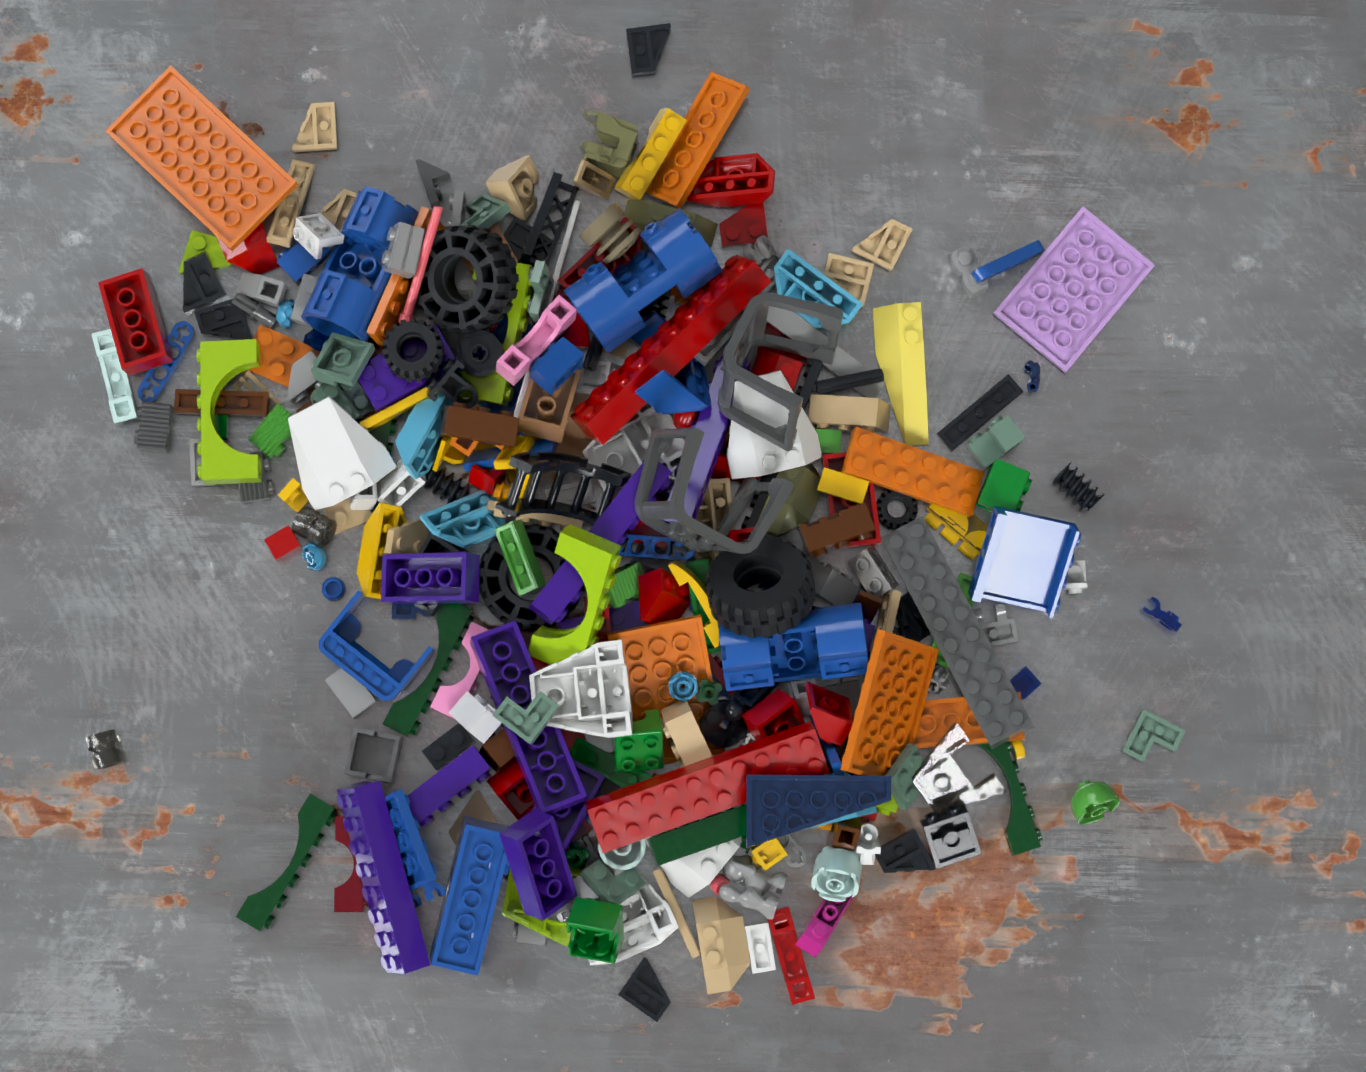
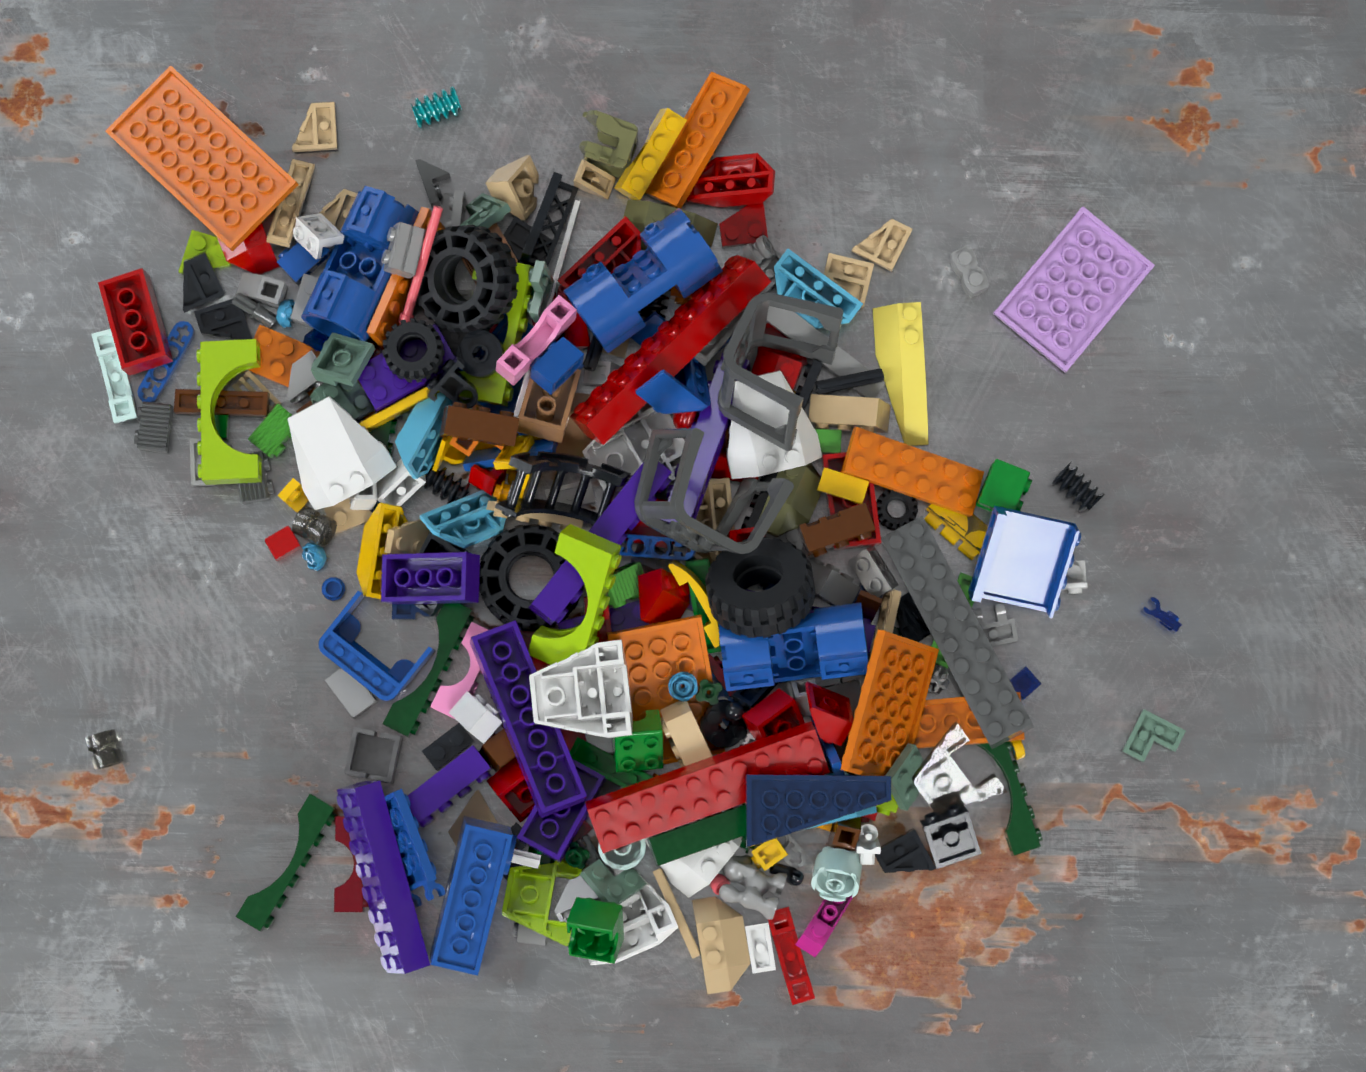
sand green plate [492,691,560,745] -> none
bright green slope [494,520,546,596] -> none
dark purple brick [499,809,578,921] -> none
dark tan wheel [579,202,642,265] -> none
black wing [618,957,671,1022] -> none
black wing [626,23,671,76] -> none
black tile [937,374,1023,452] -> none
sand green brick [967,415,1025,471] -> none
blue beam [971,240,1045,284] -> none
dark blue arm [1023,360,1040,392] -> none
bright green cylinder [1071,780,1120,825] -> none
none -> teal piece [410,86,462,128]
none -> black arm [769,863,804,886]

